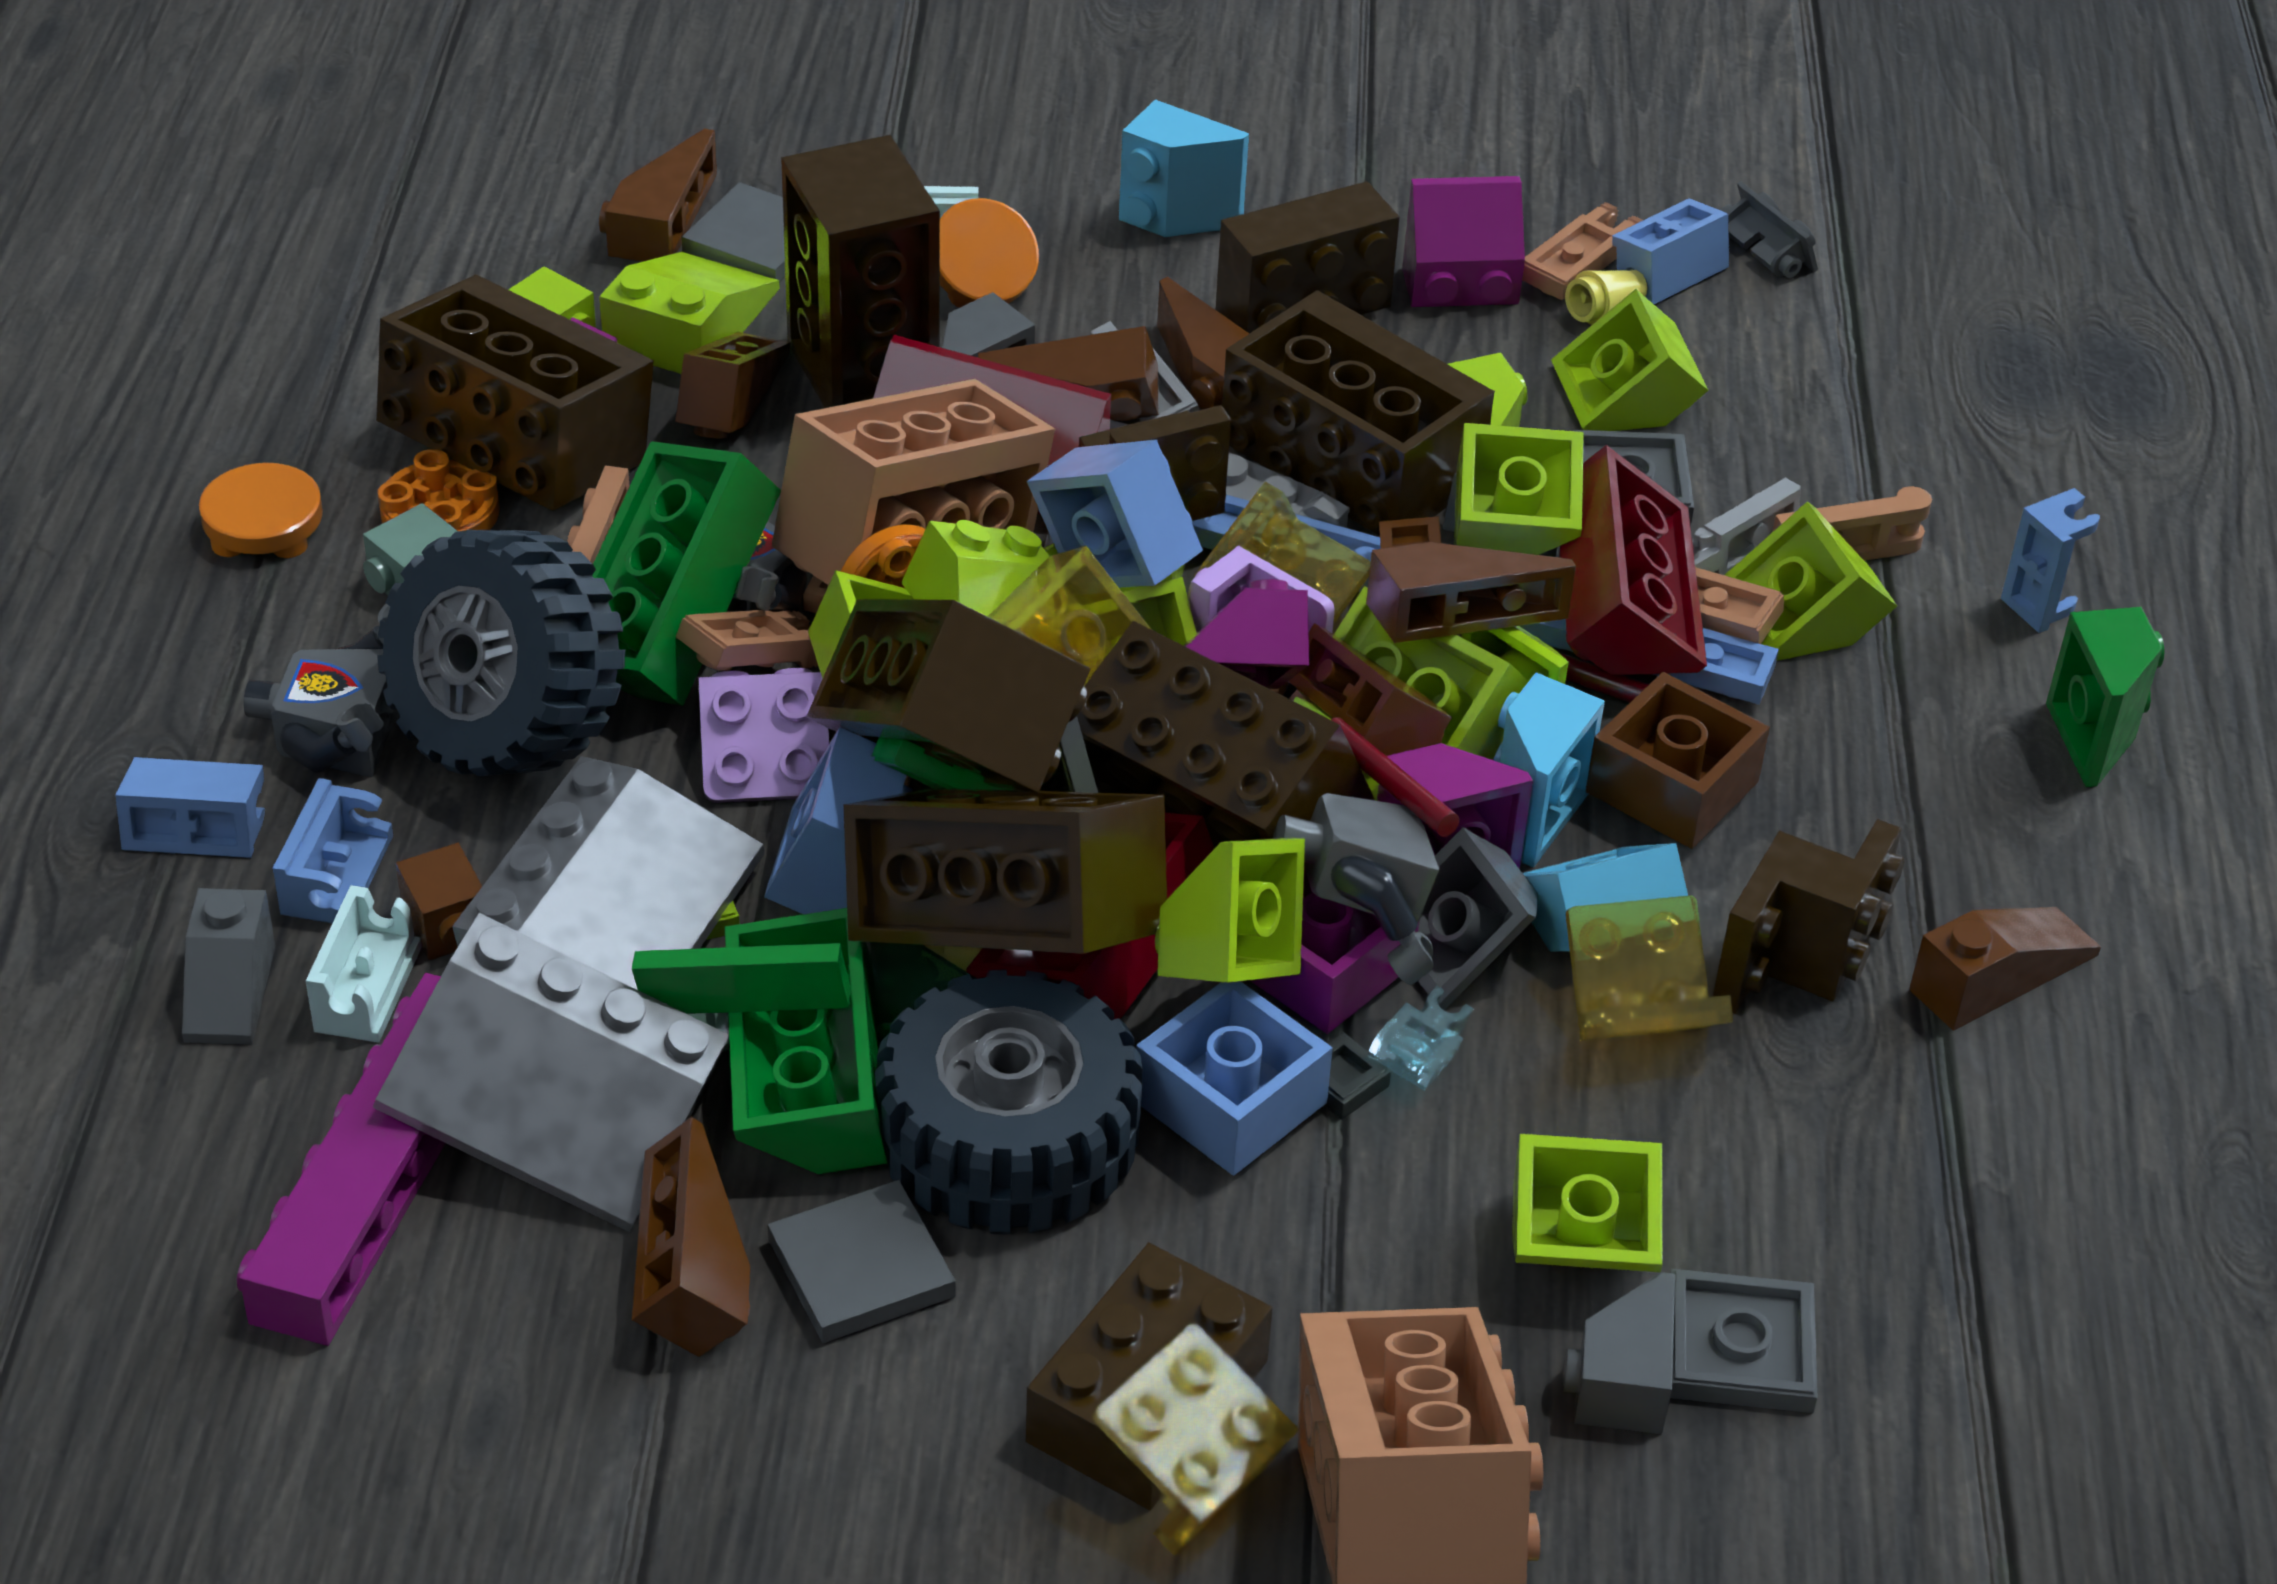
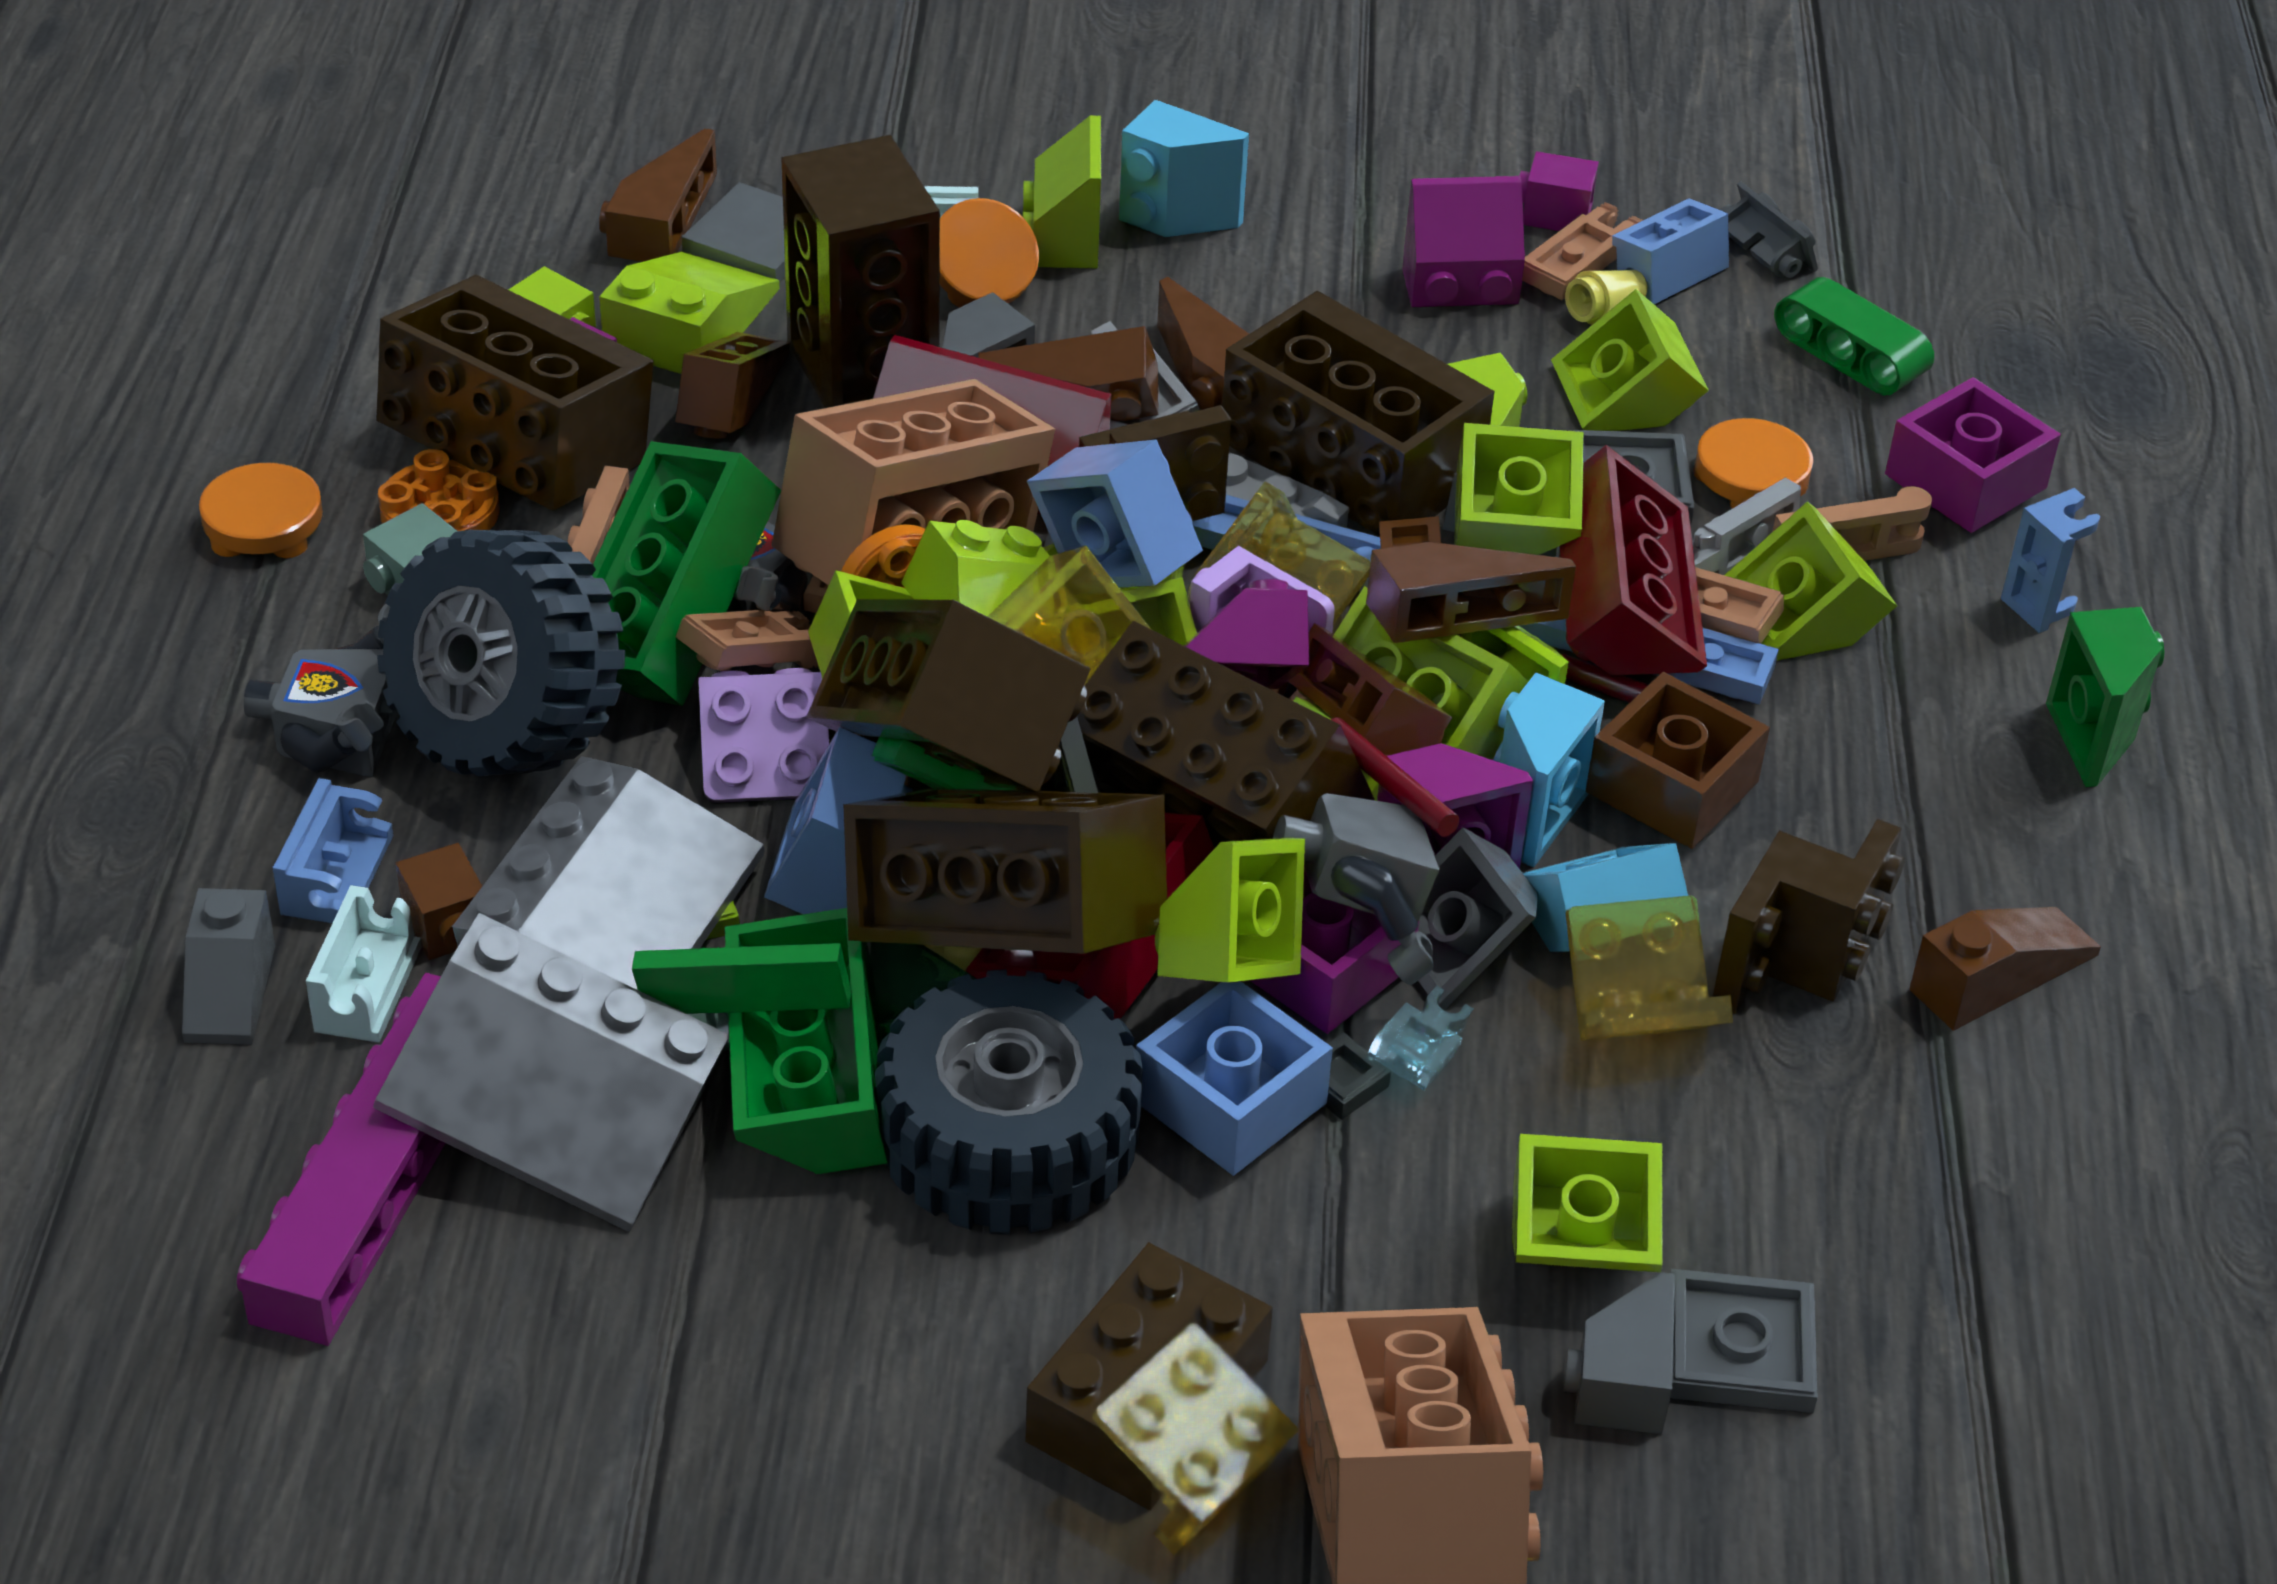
medium blue hinge [115,757,265,858] -> none
reddish brown slope [632,1117,750,1357] -> none
dark grey tile [767,1180,956,1344] -> none
dark brown brick [1215,181,1400,334] -> none
none -> lime slope [1023,115,1101,268]
none -> magenta brick [1519,151,1599,231]
none -> orange tile [1694,418,1813,509]
none -> green beam [1774,277,1935,395]
none -> magenta brick [1885,377,2061,533]

